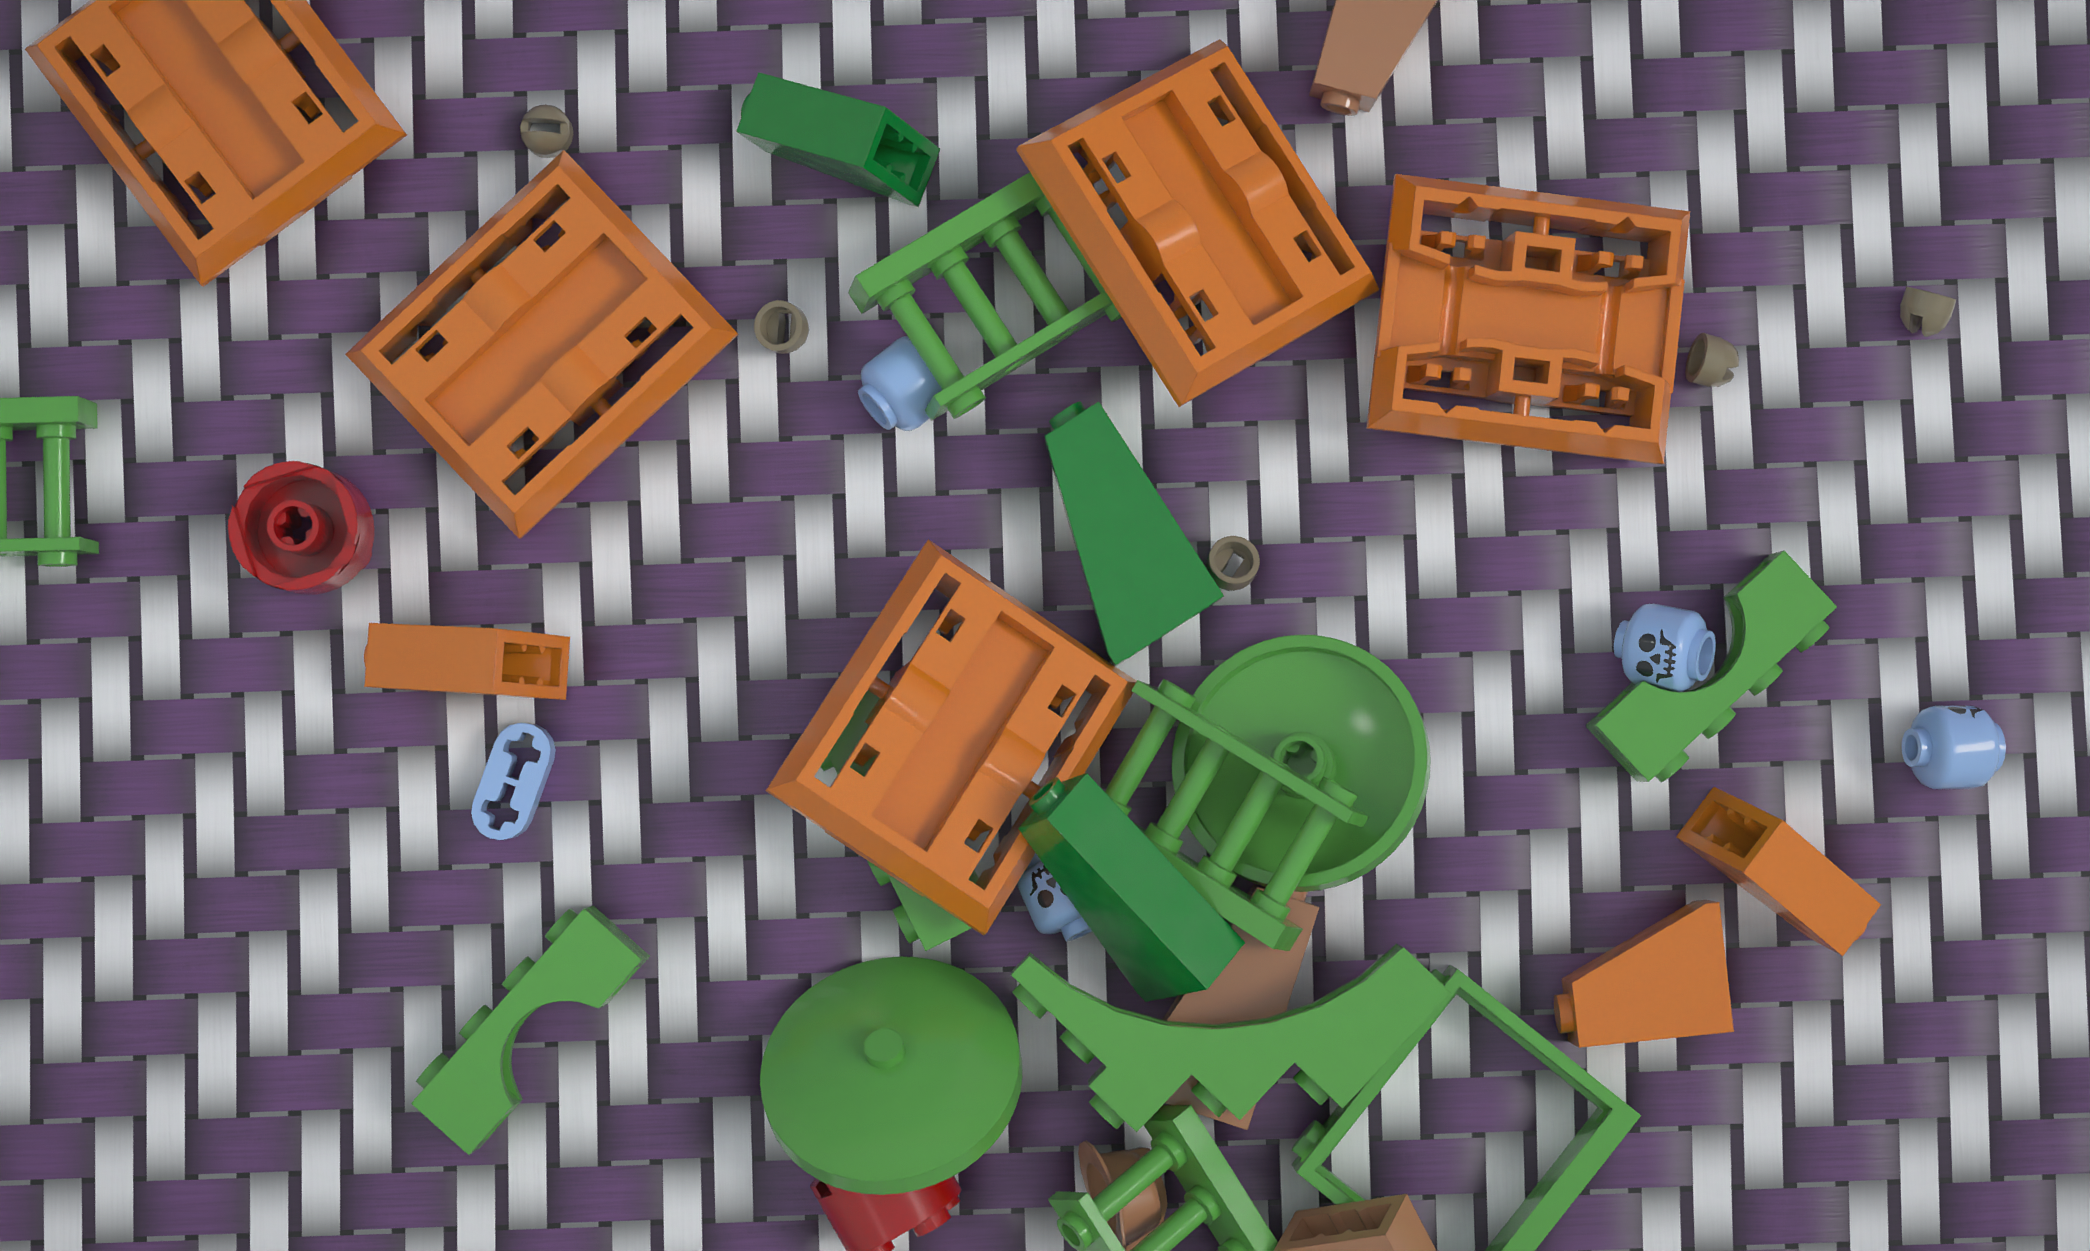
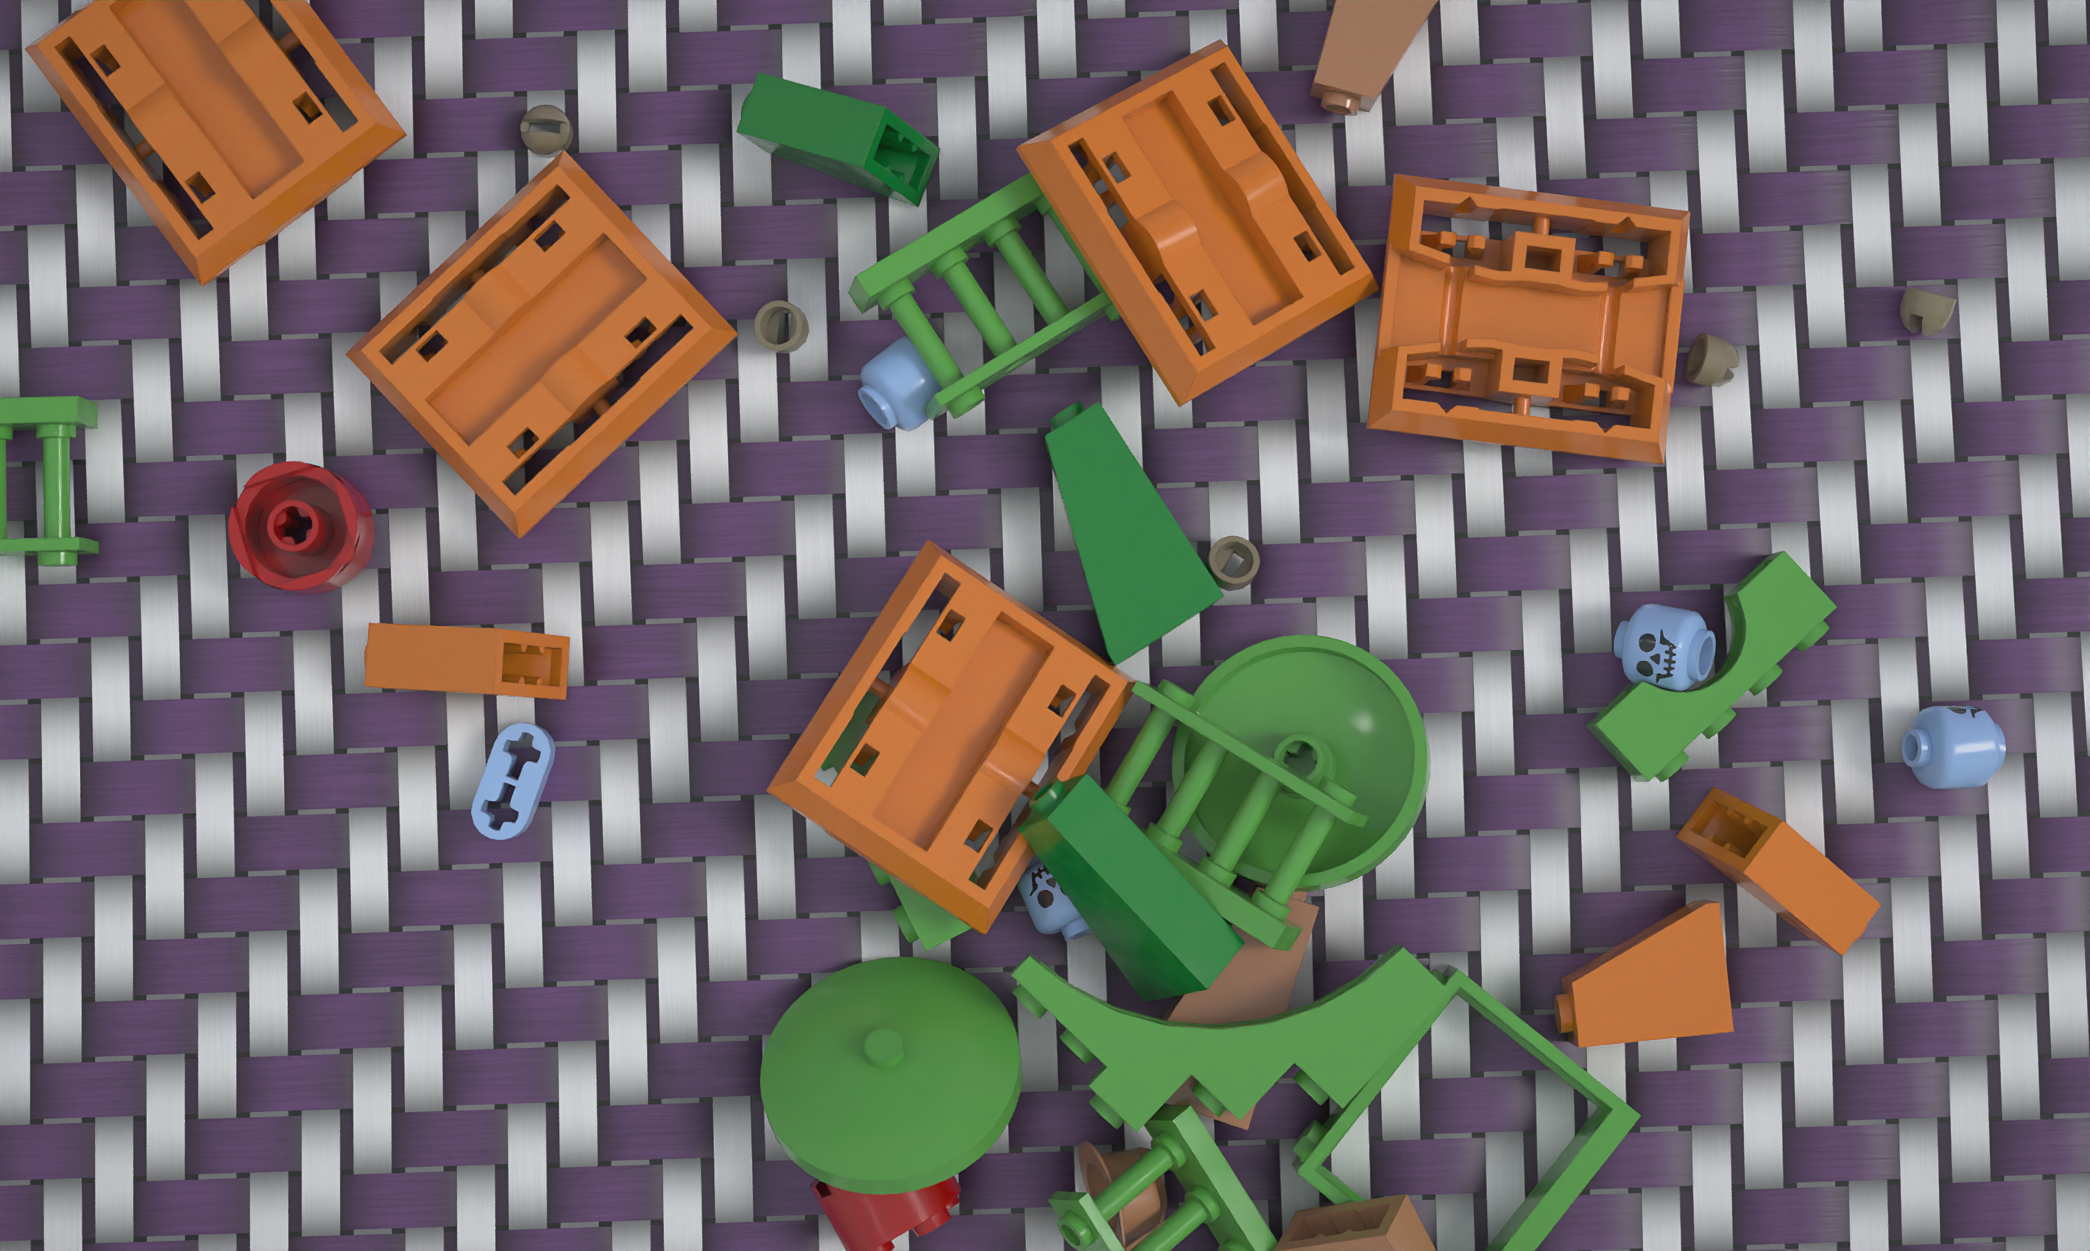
bright green arch [411,905,650,1155] -> none

